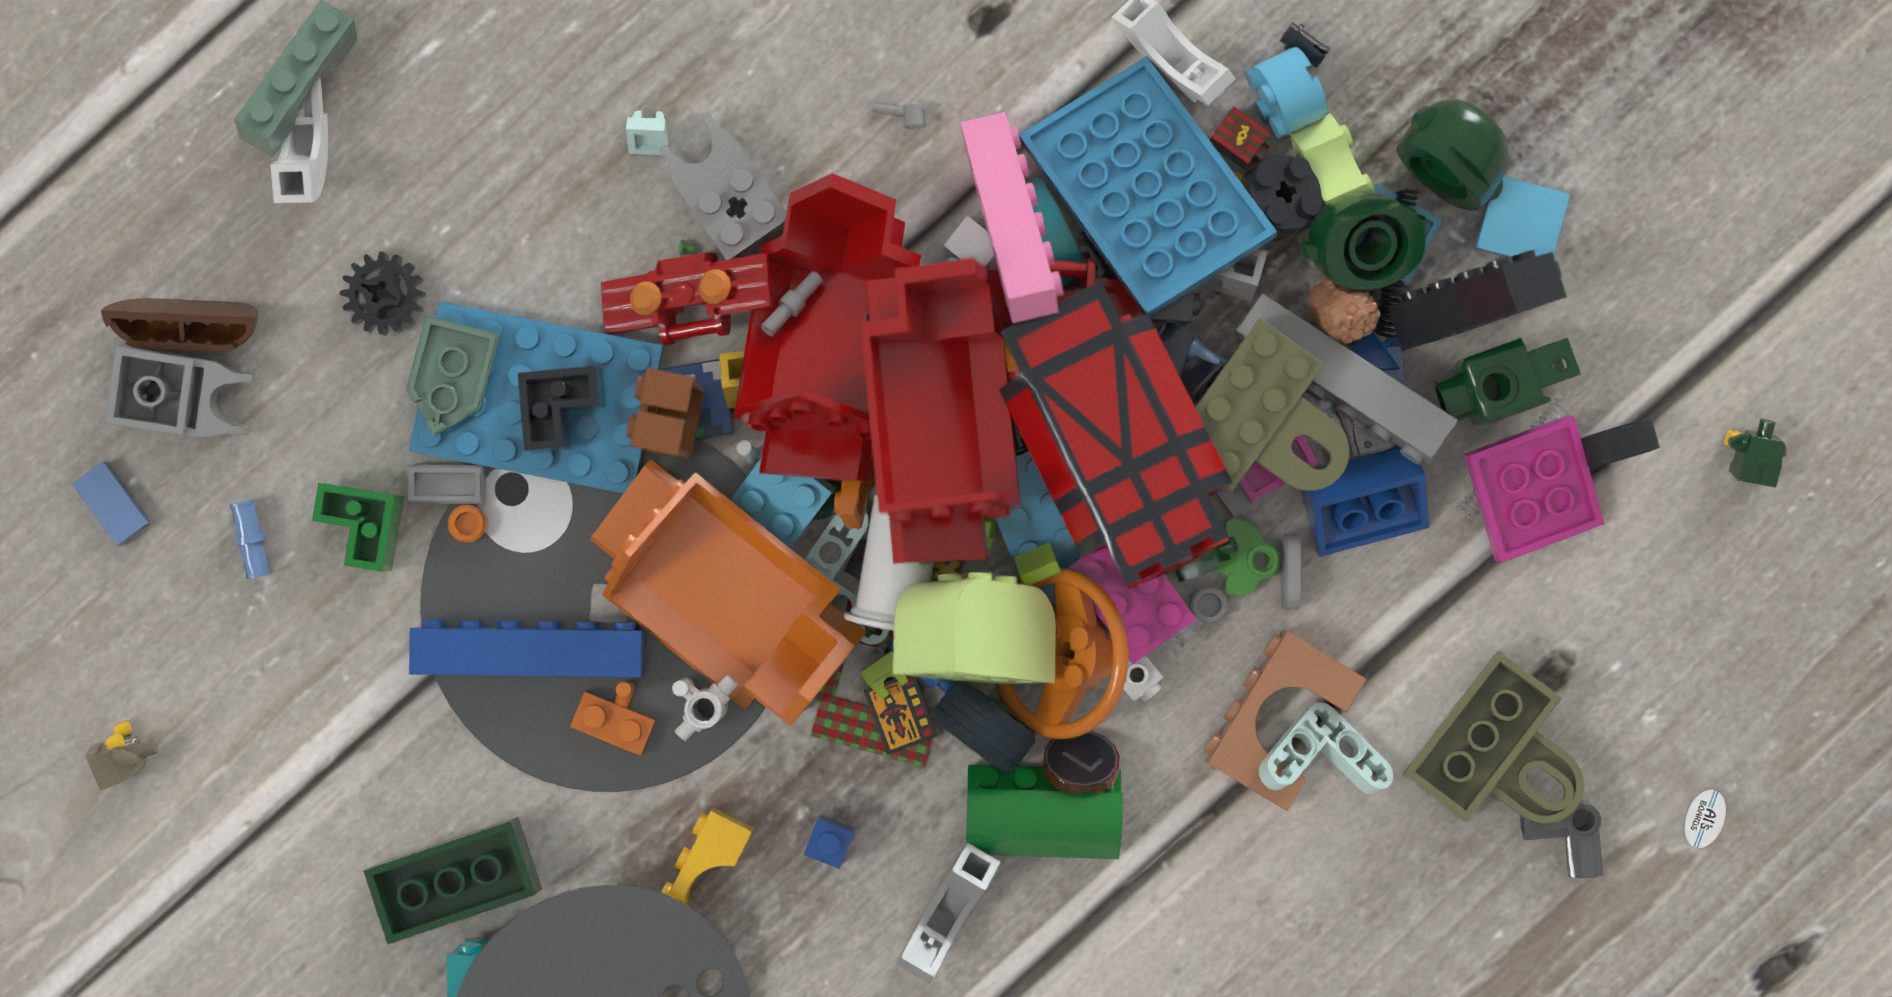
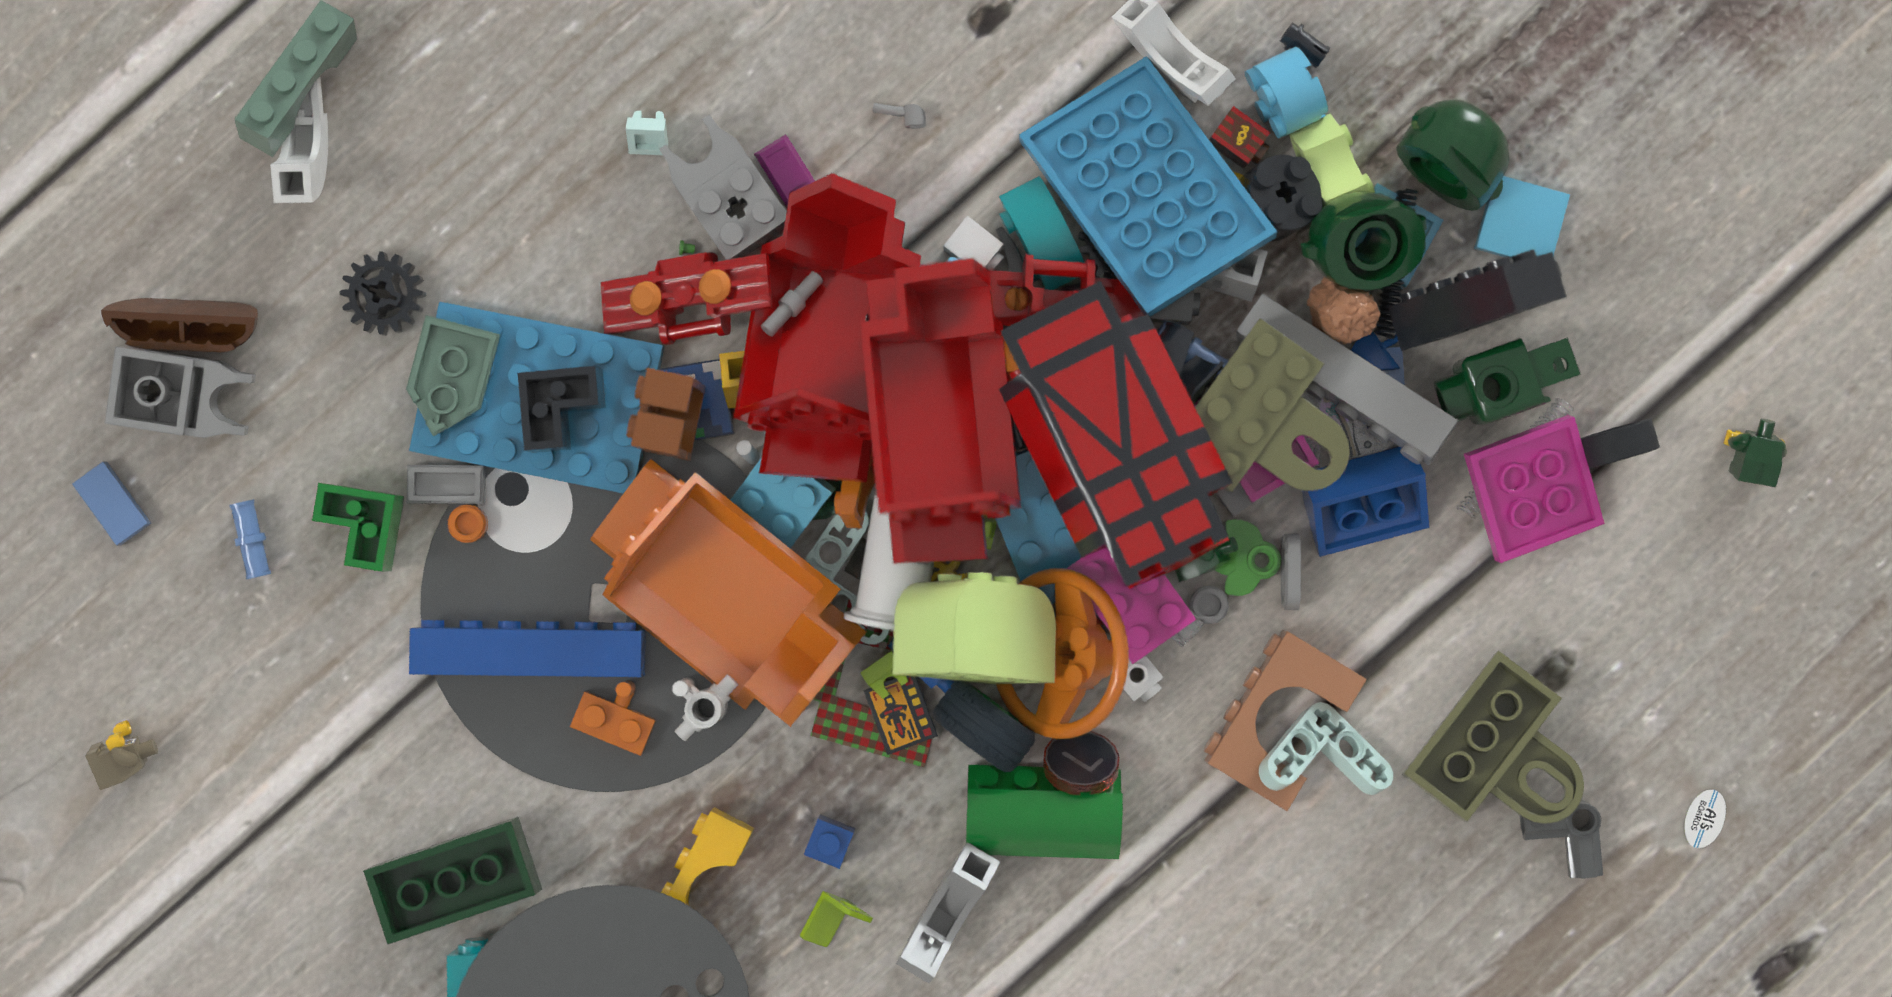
bright pink brick [961,112,1063,323] -> none
lime tile [1014,542,1061,586] -> none
none -> magenta tile [754,134,815,207]
none -> lime bracket [800,891,873,947]

